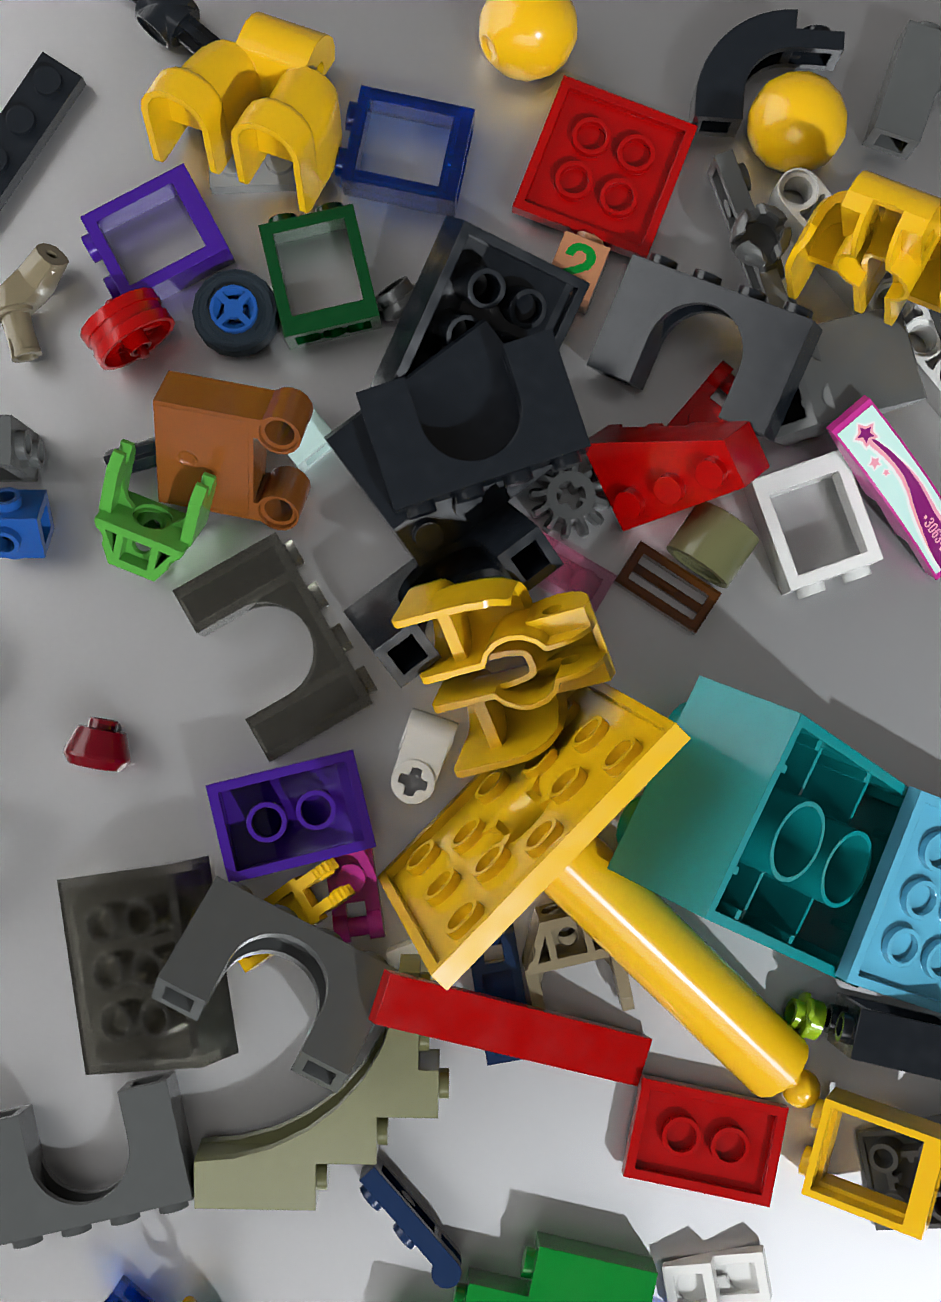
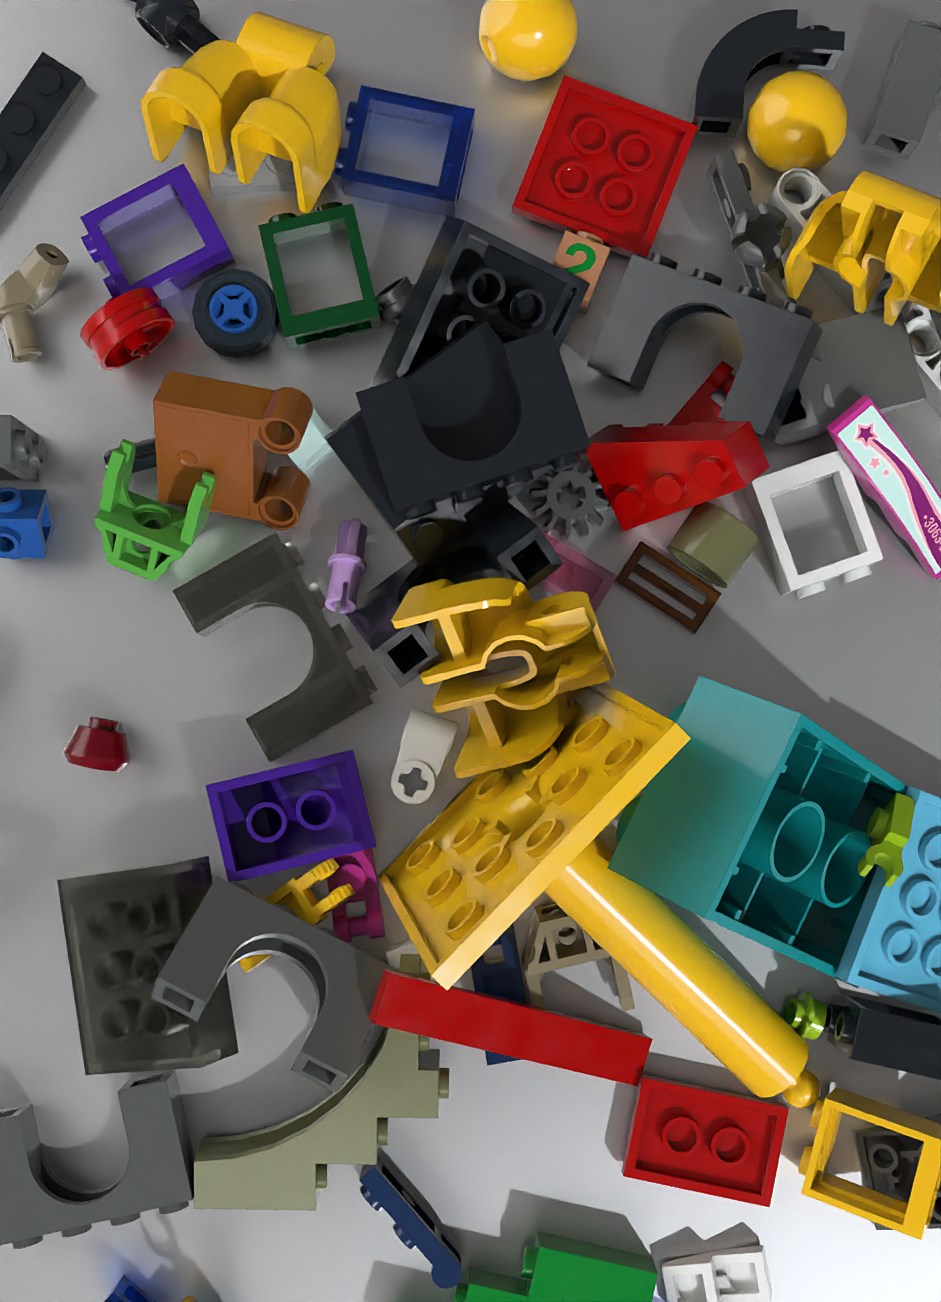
none -> lavender axle [325,518,368,614]
none -> lime plate [857,792,915,887]

